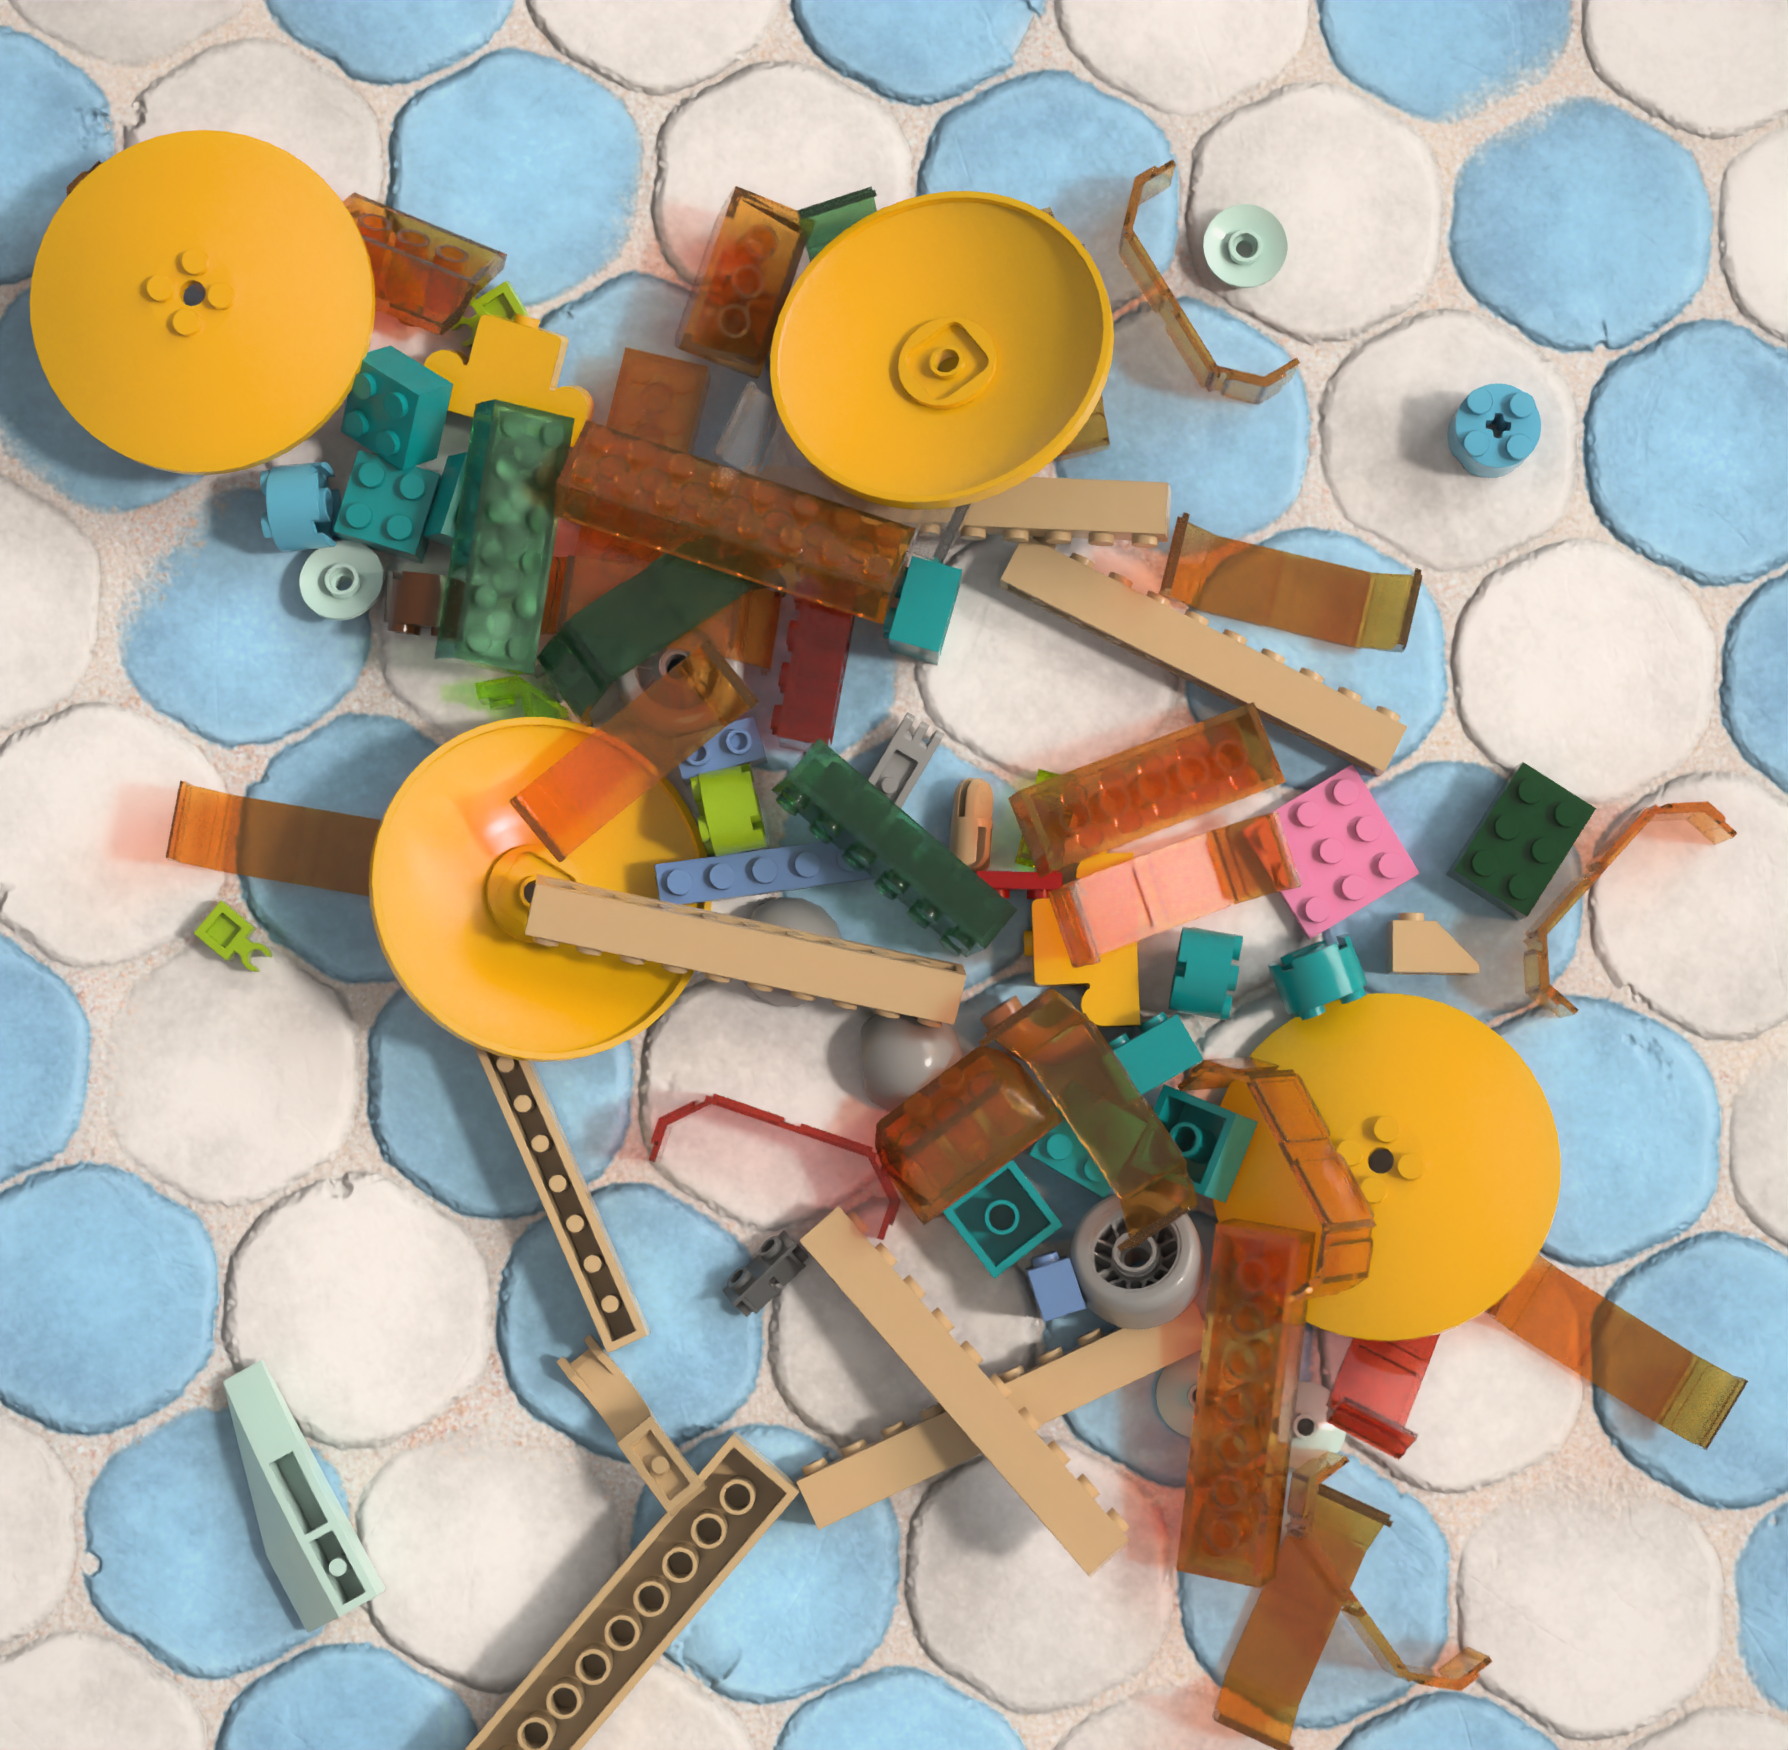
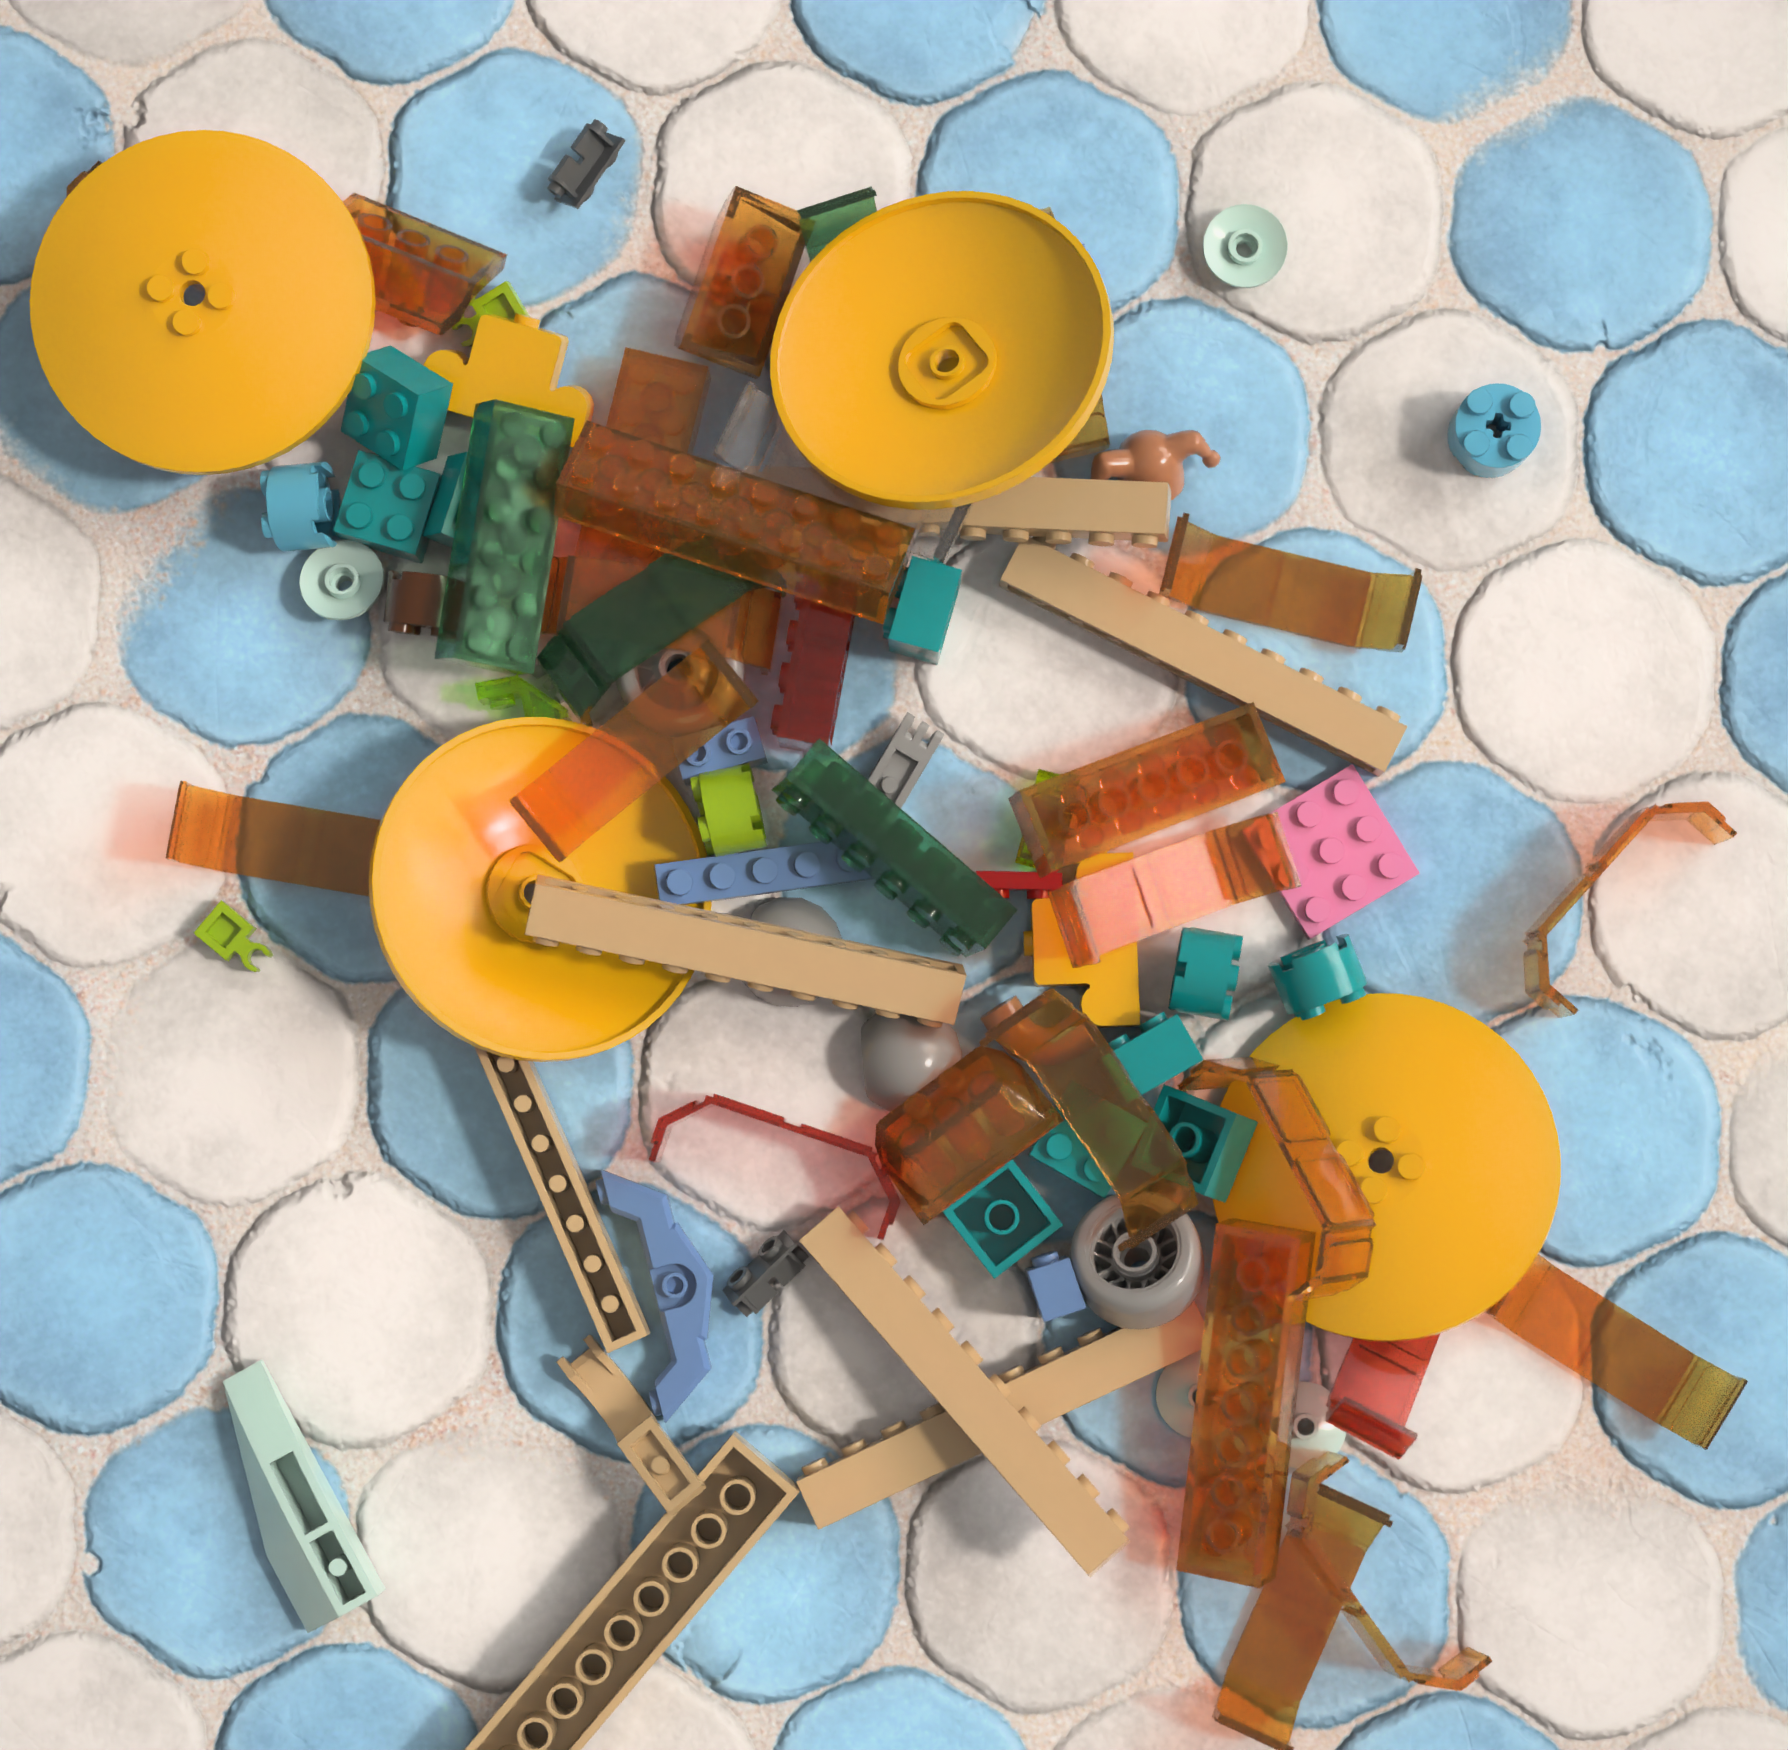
tan arm [948,778,993,872] -> none
clear orange windscreen [1119,159,1300,405] -> none
tan slope [1387,912,1479,976] -> none
dark green brick [1446,762,1596,920] -> none
none -> dark grey hinge [547,119,626,209]
none -> medium blue helmet [596,1170,714,1423]
none -> nougat piece [1091,430,1221,500]

